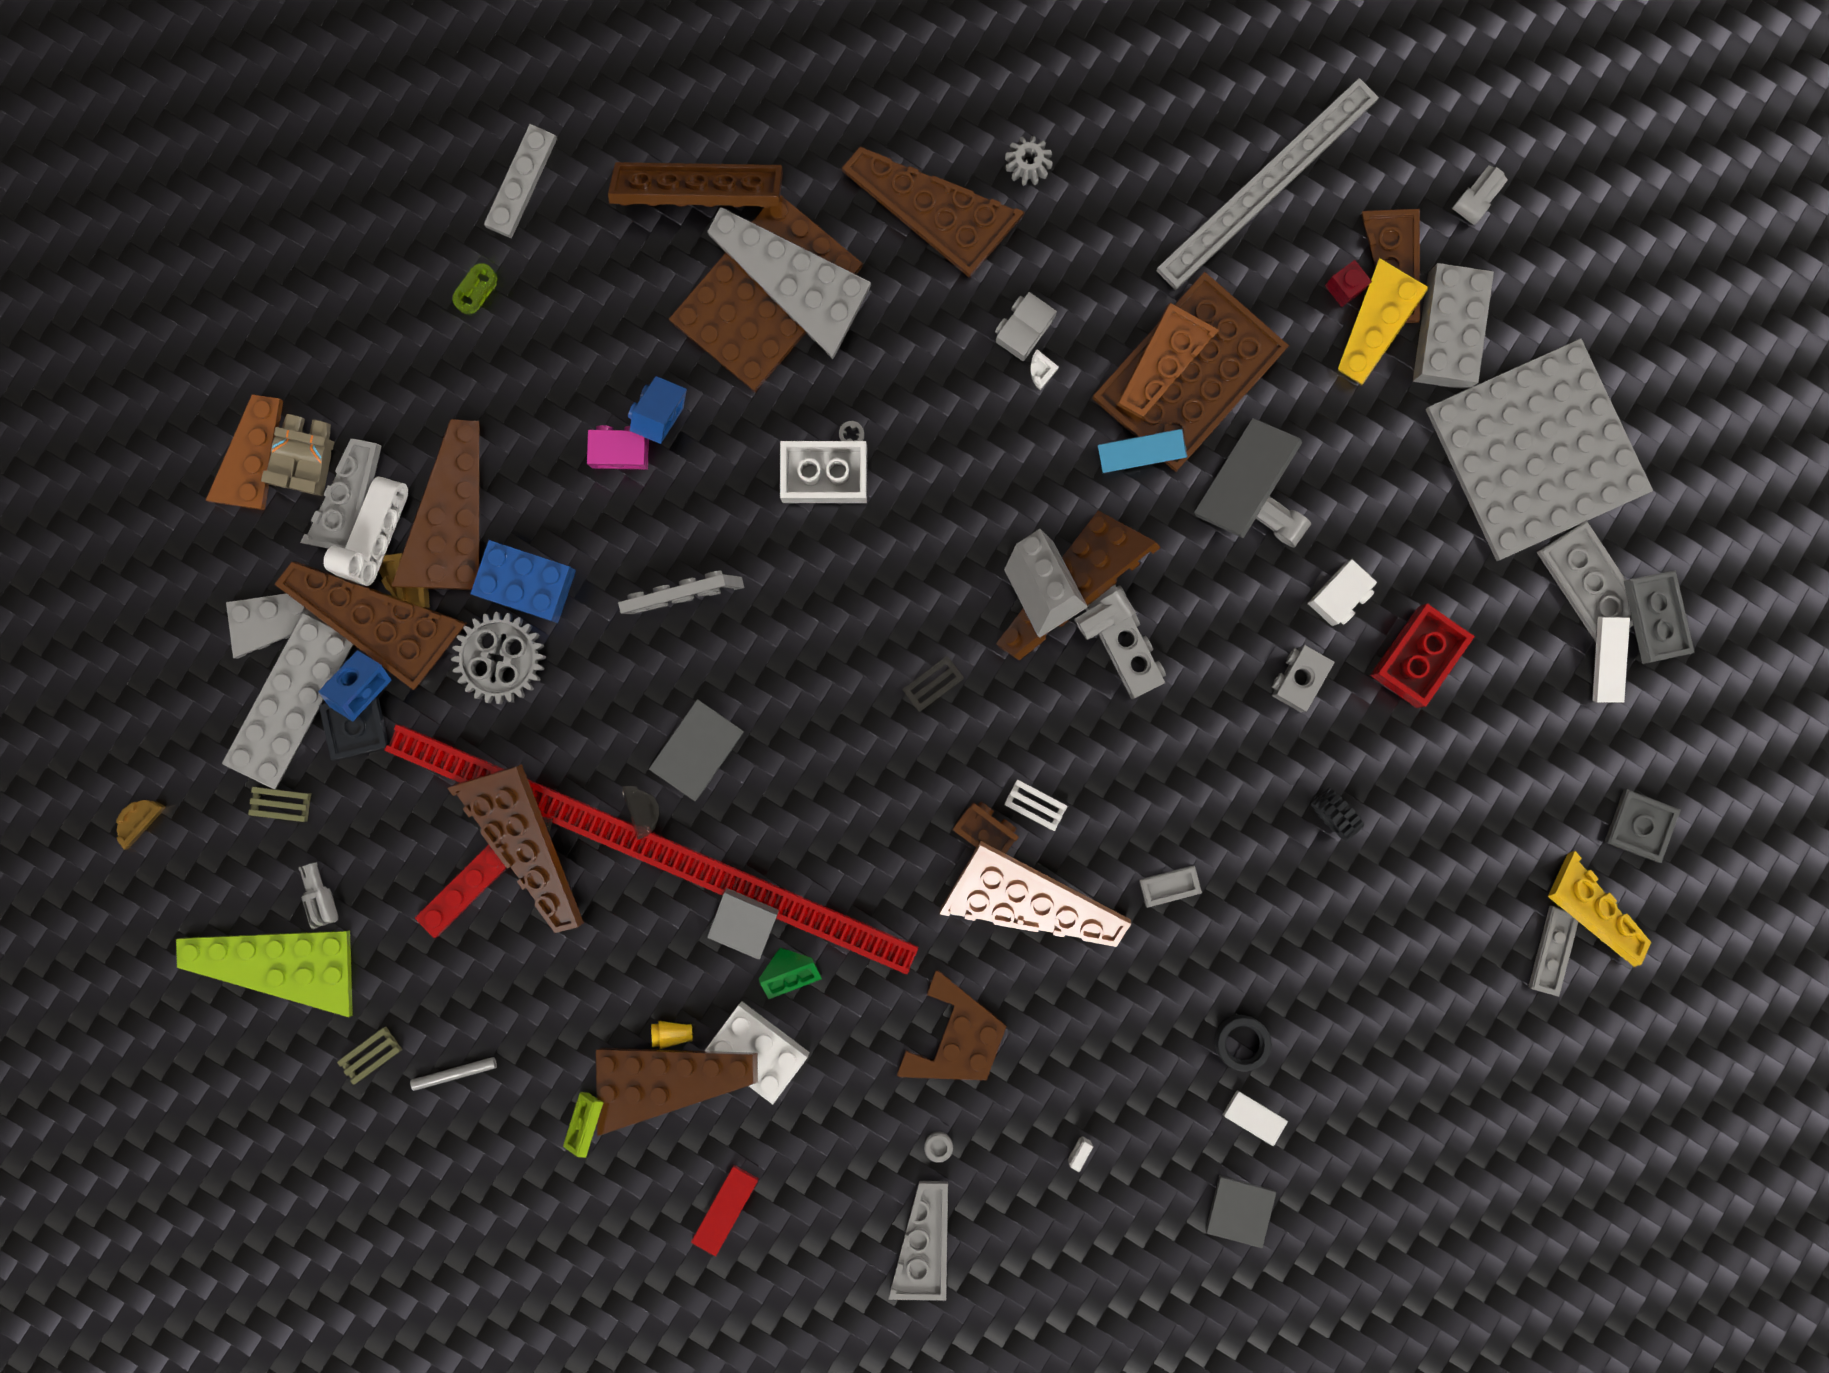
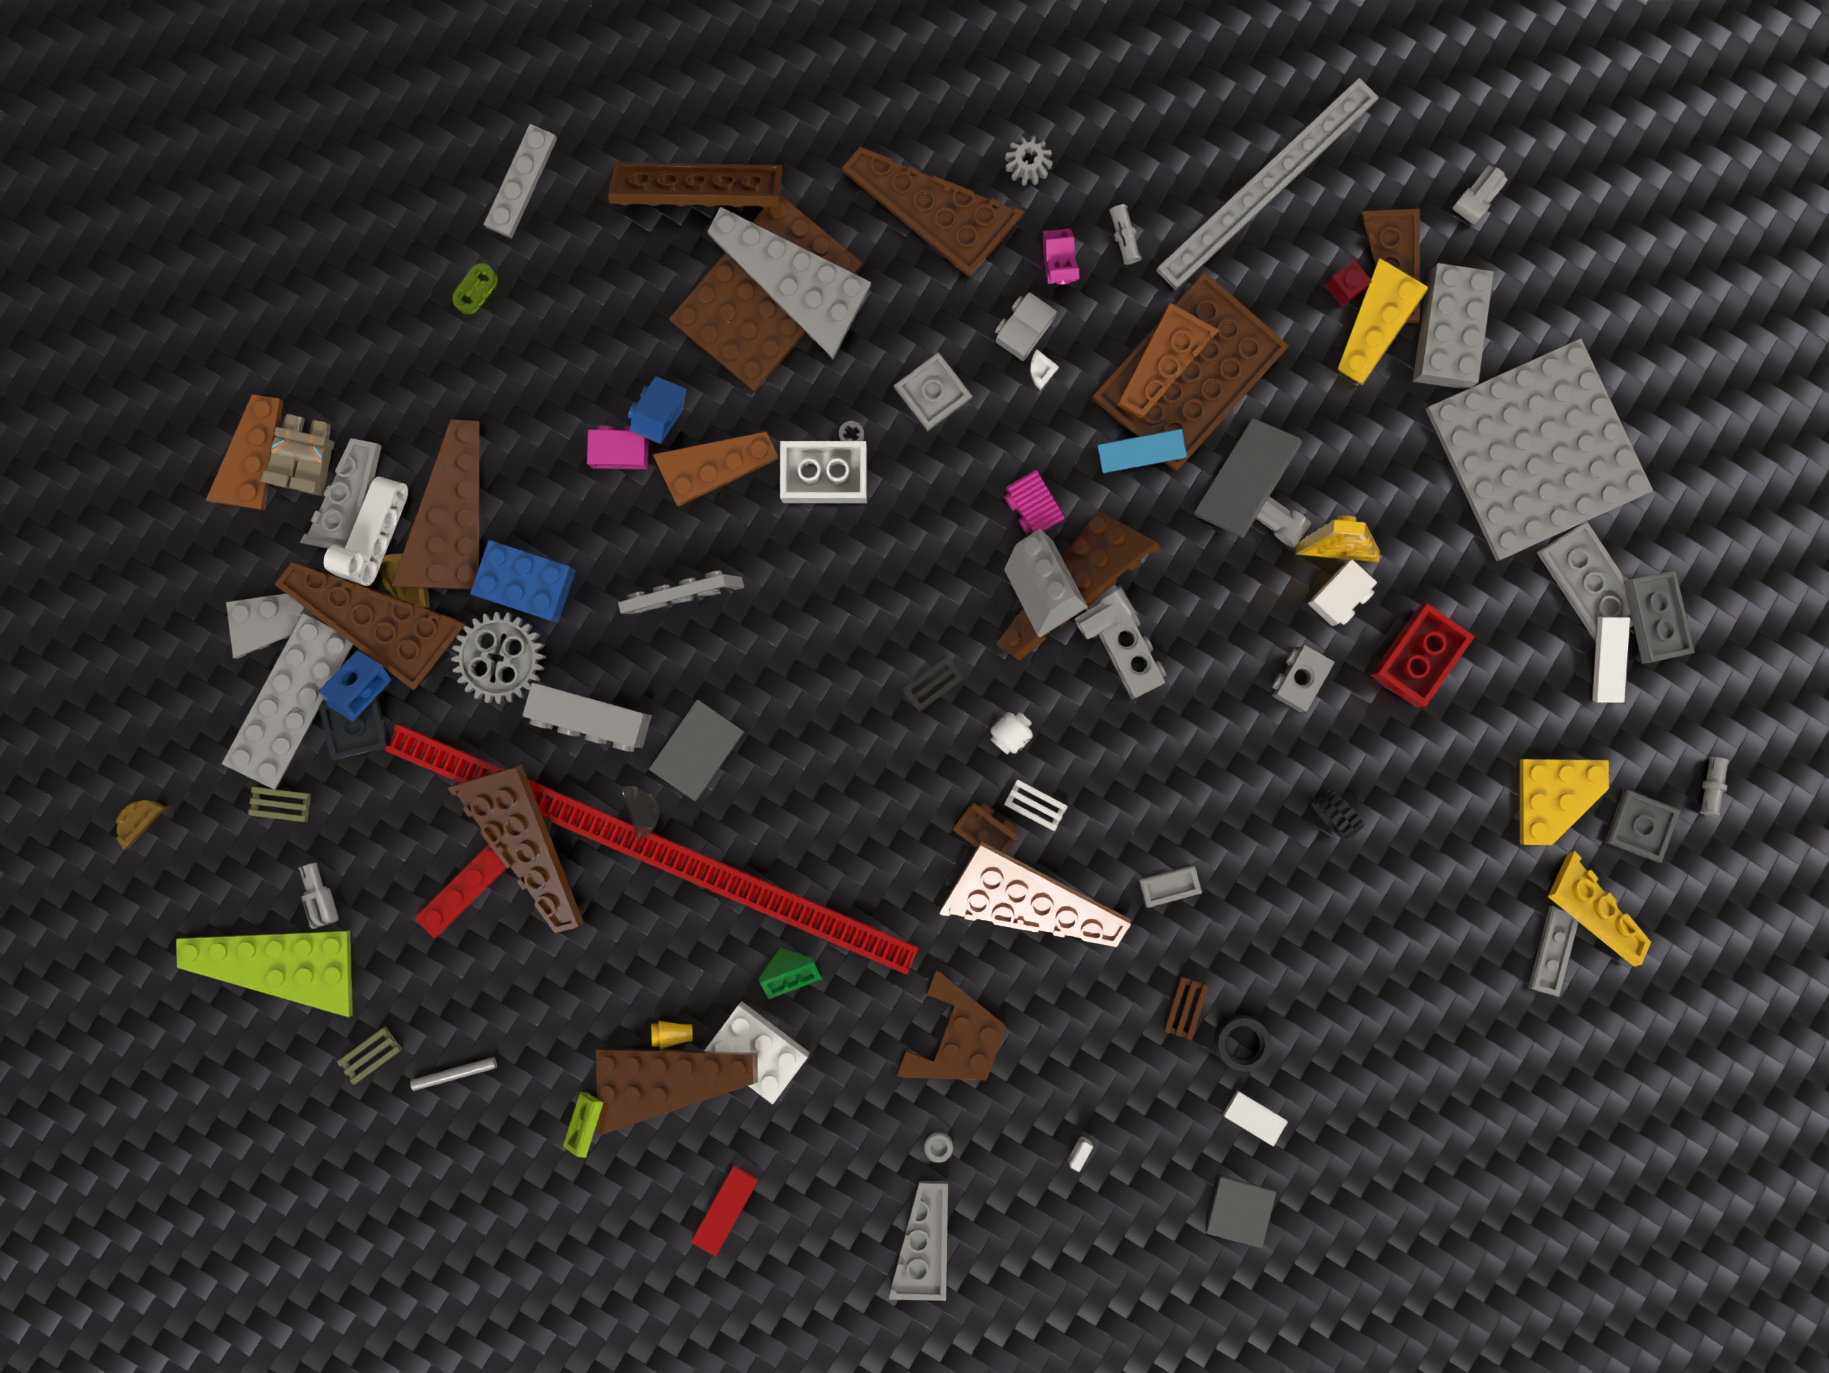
tile [707,888,779,960] -> none
none -> light grey brick [523,683,652,752]
none -> dark orange wing [653,432,779,507]
none -> light grey tile [894,352,972,431]
none -> white head [991,712,1033,754]
none -> dark pink brick [1004,470,1065,535]
none -> dark pink brick [1043,229,1079,284]
none -> light grey pin [1109,204,1142,265]
none -> reddish brown tile [1163,976,1209,1040]
none -> yellow wing [1296,516,1380,563]
none -> yellow plate [1520,759,1609,845]
none -> light grey pin [1700,757,1729,816]

